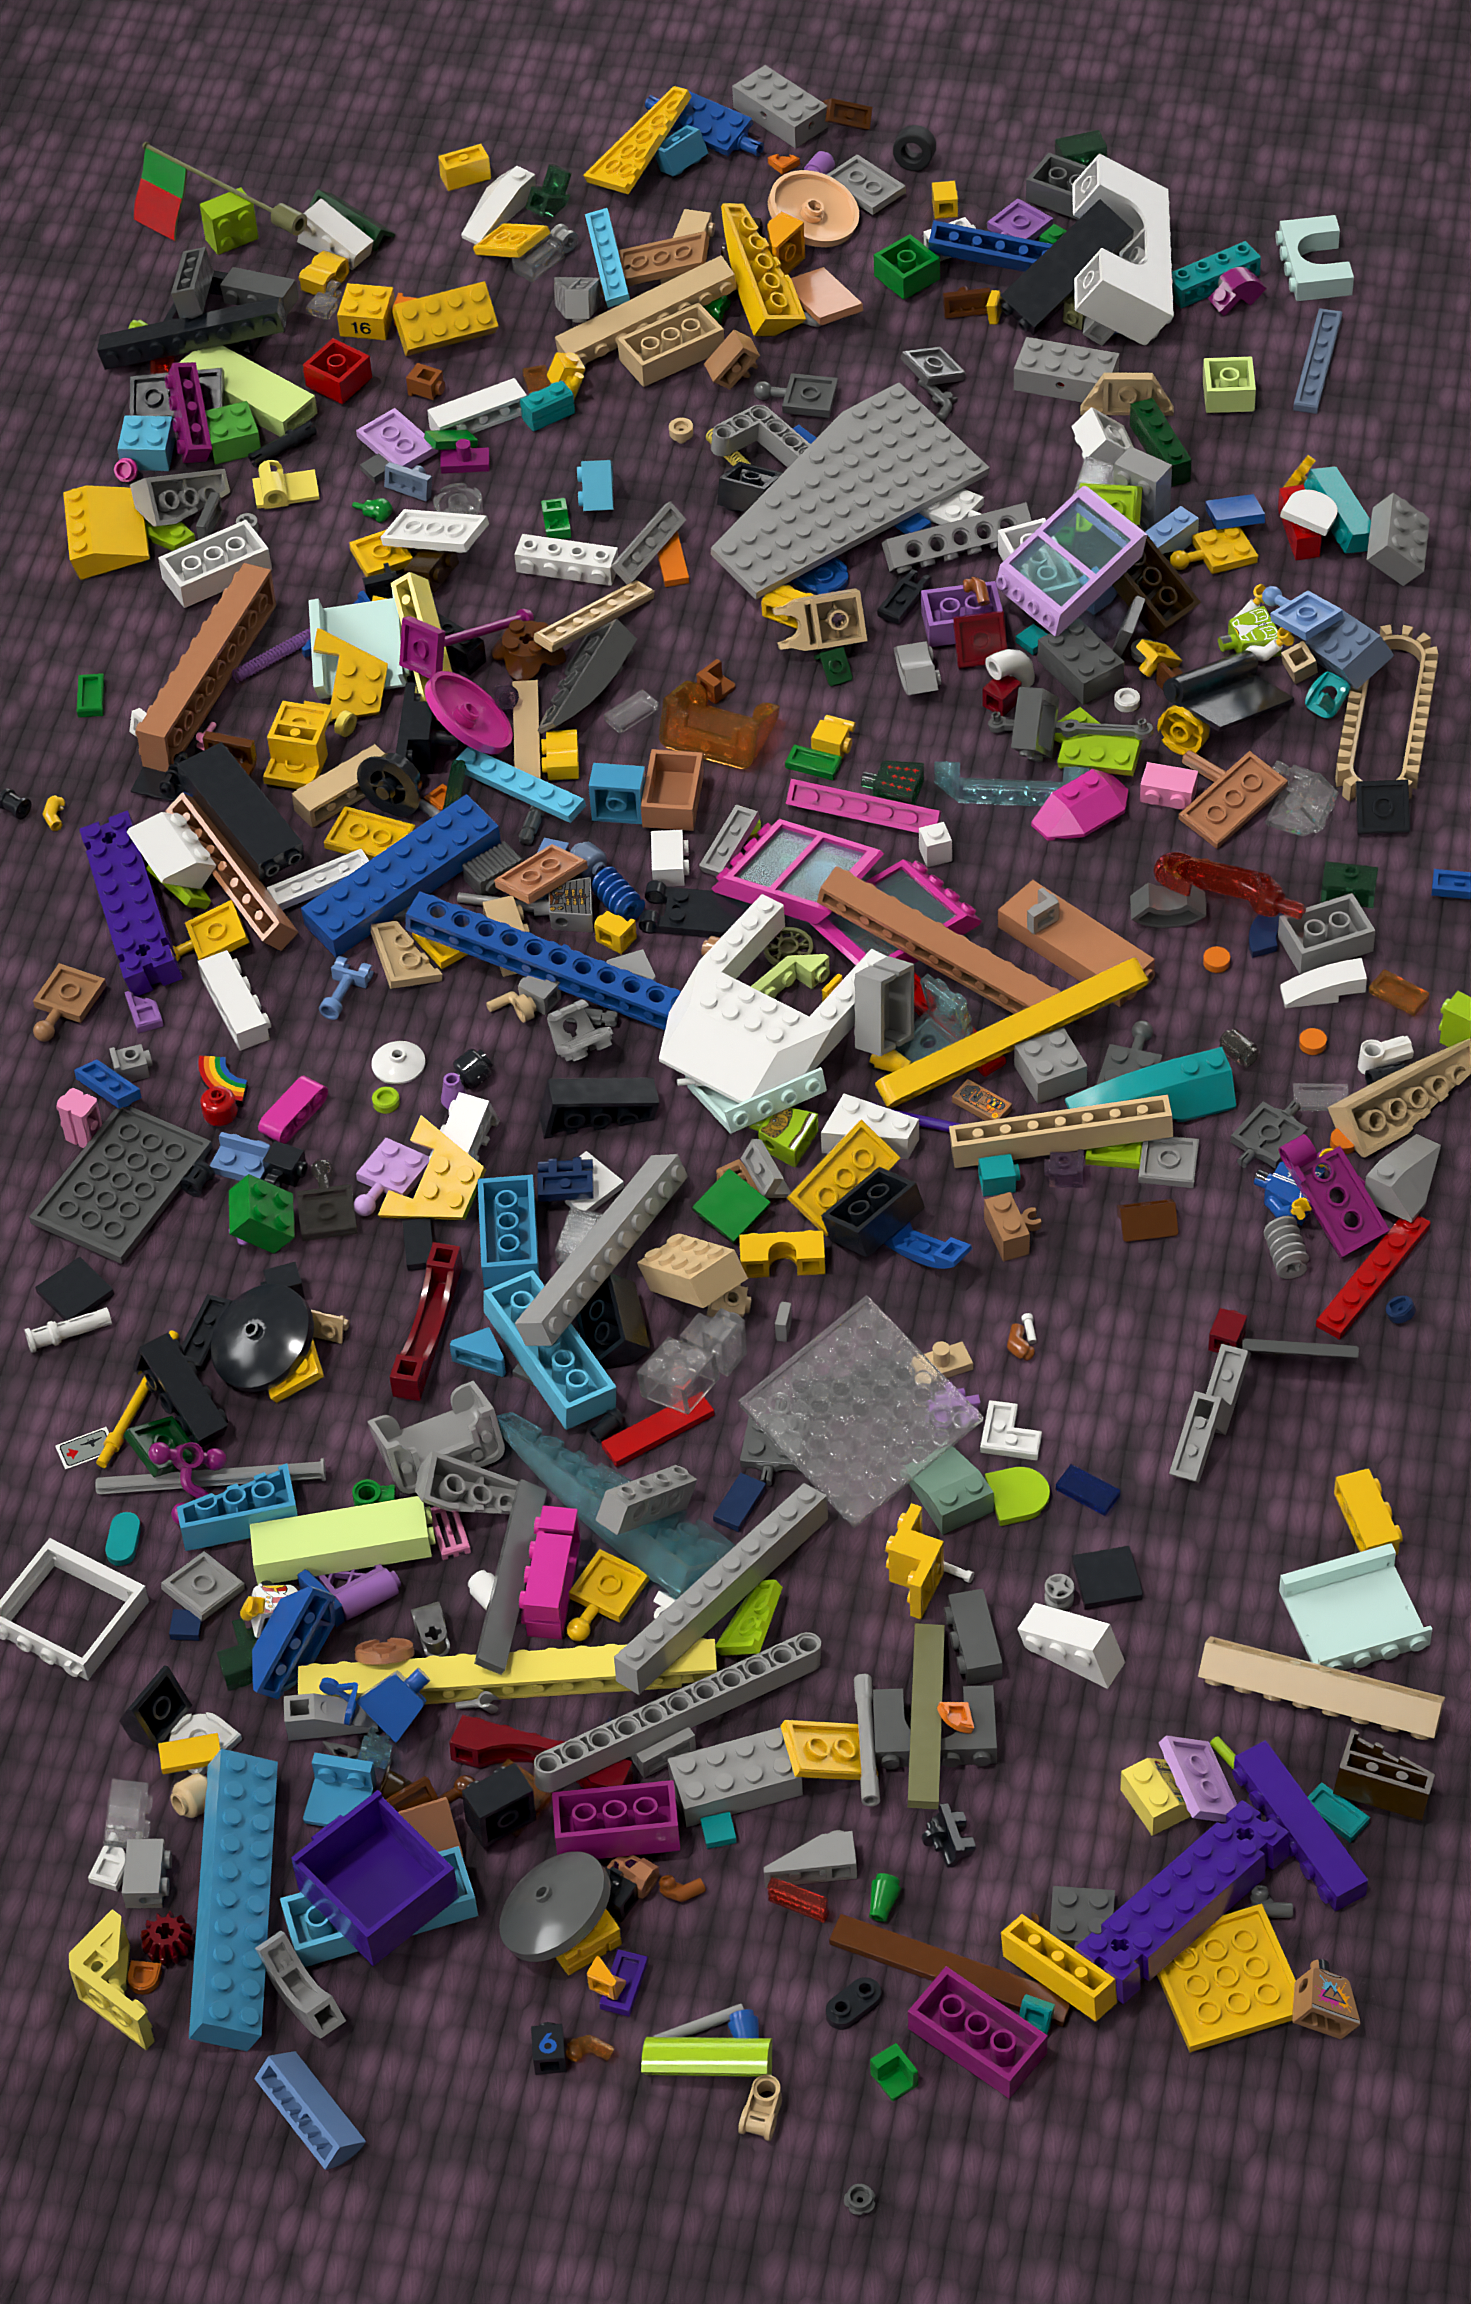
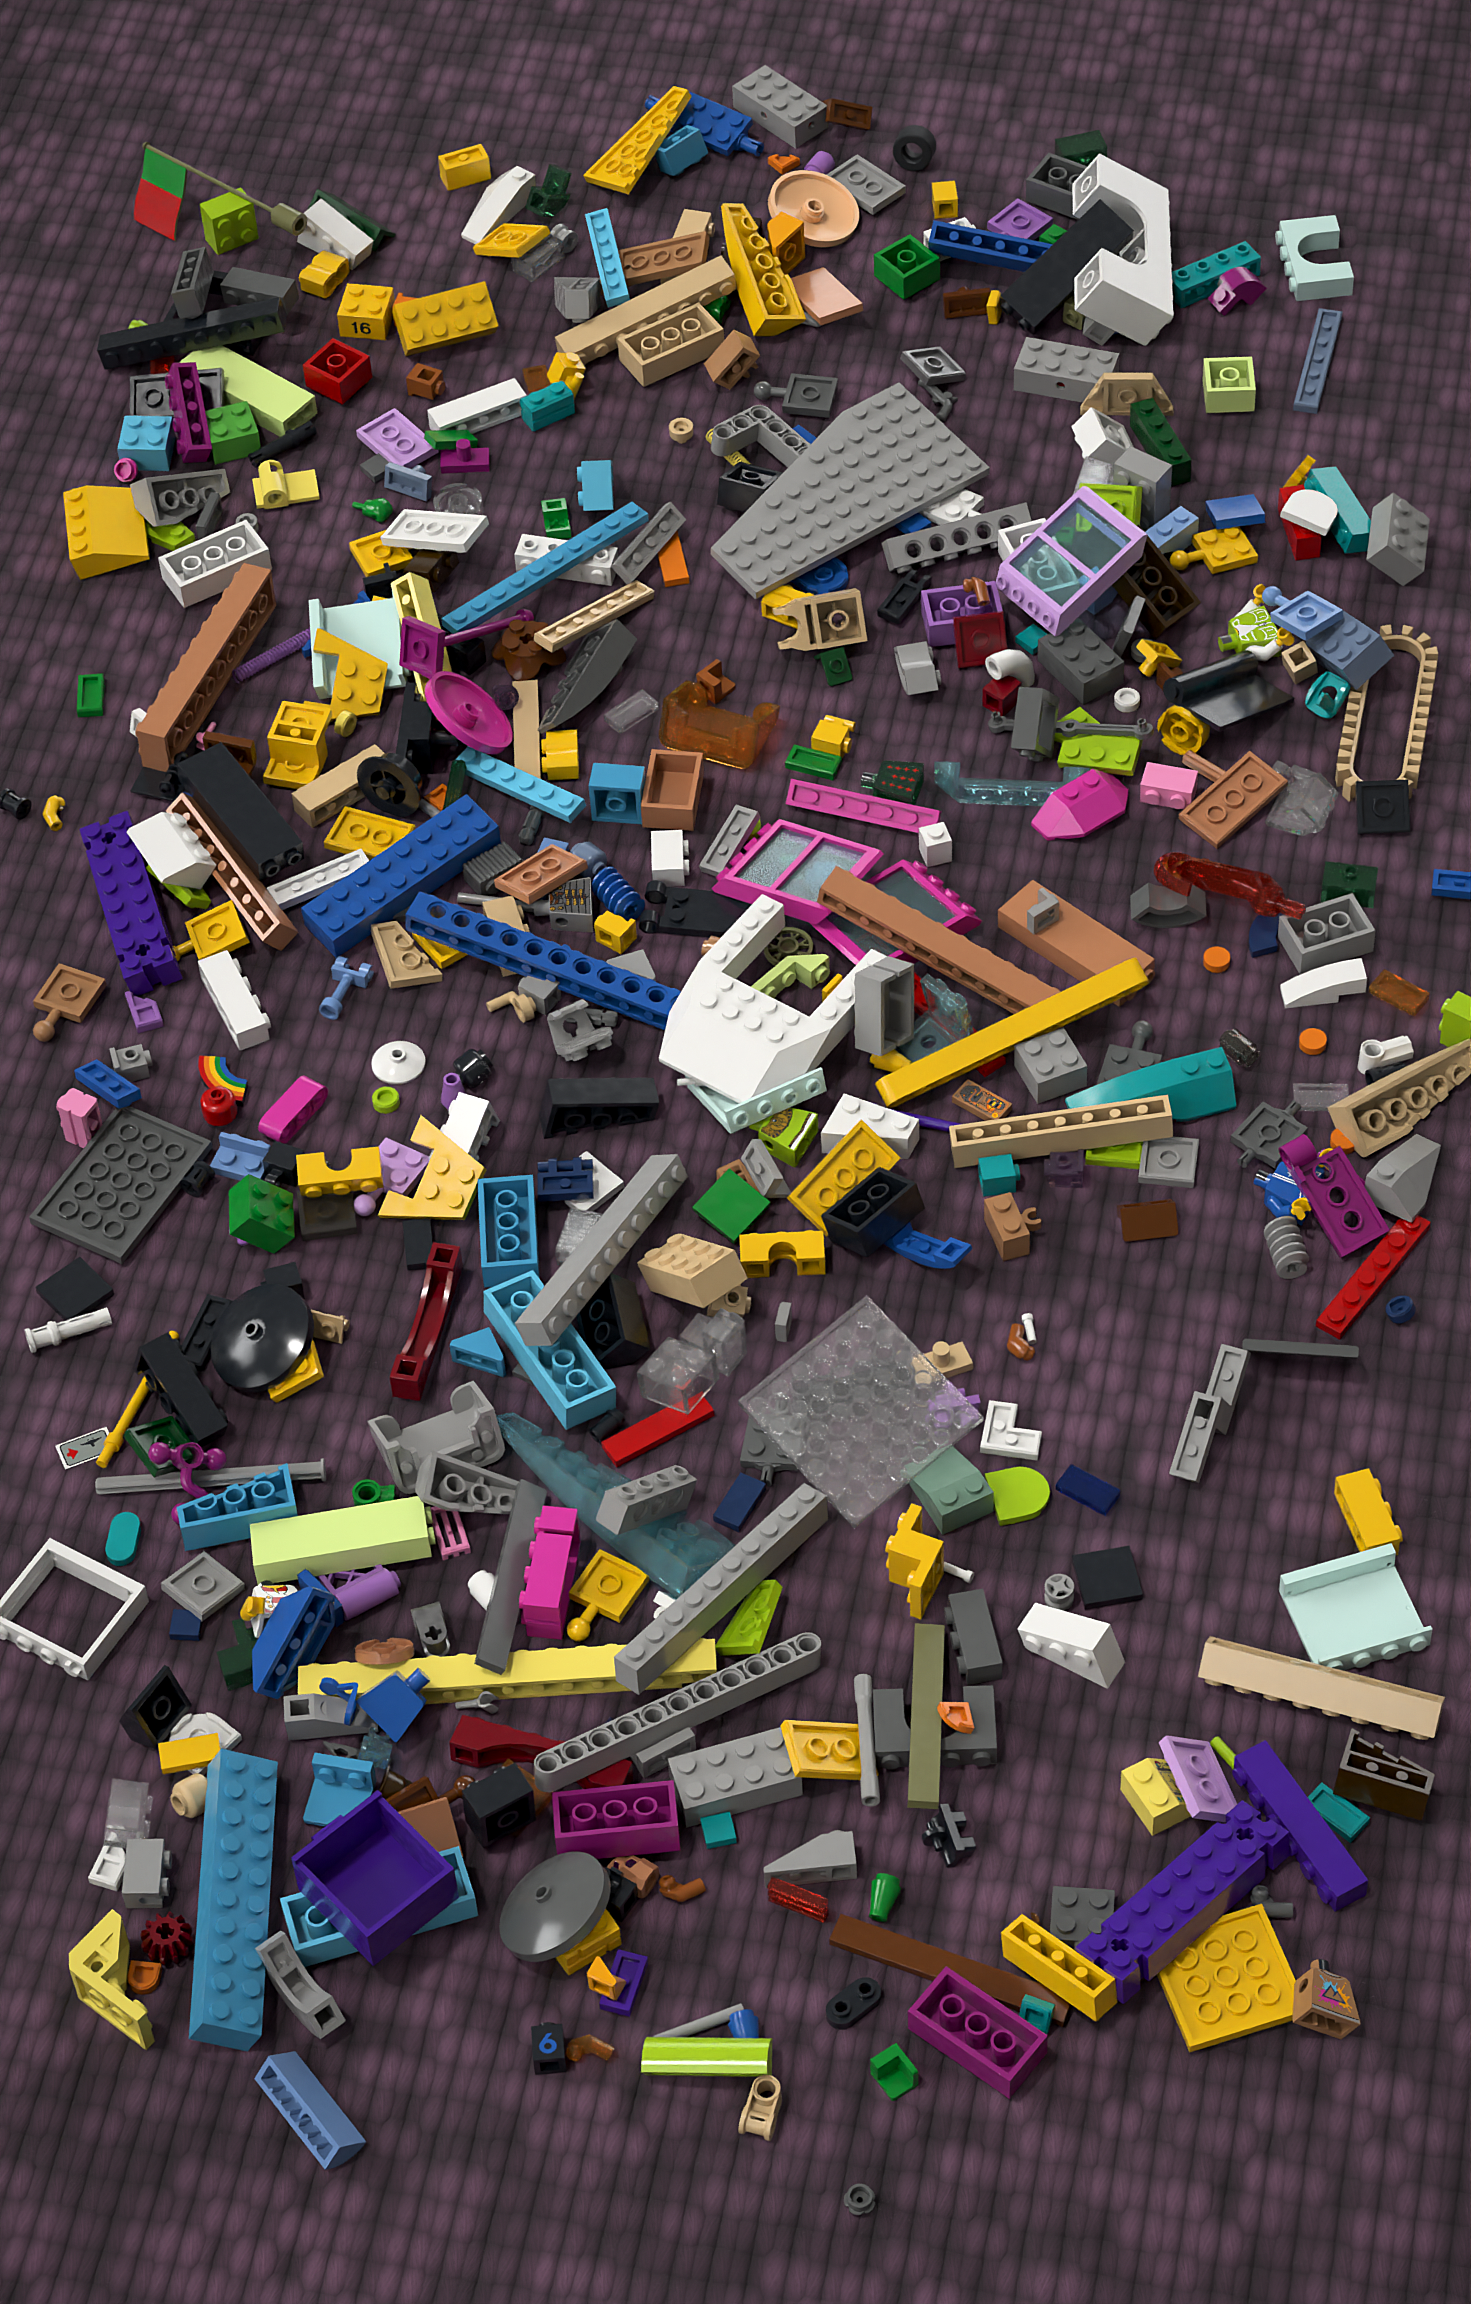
clear plate [306,280,342,320] -> none
dark red brick [1208,1308,1247,1353] -> none
none -> yellow arch [296,1146,384,1198]
none -> dark azure plate [441,502,649,634]

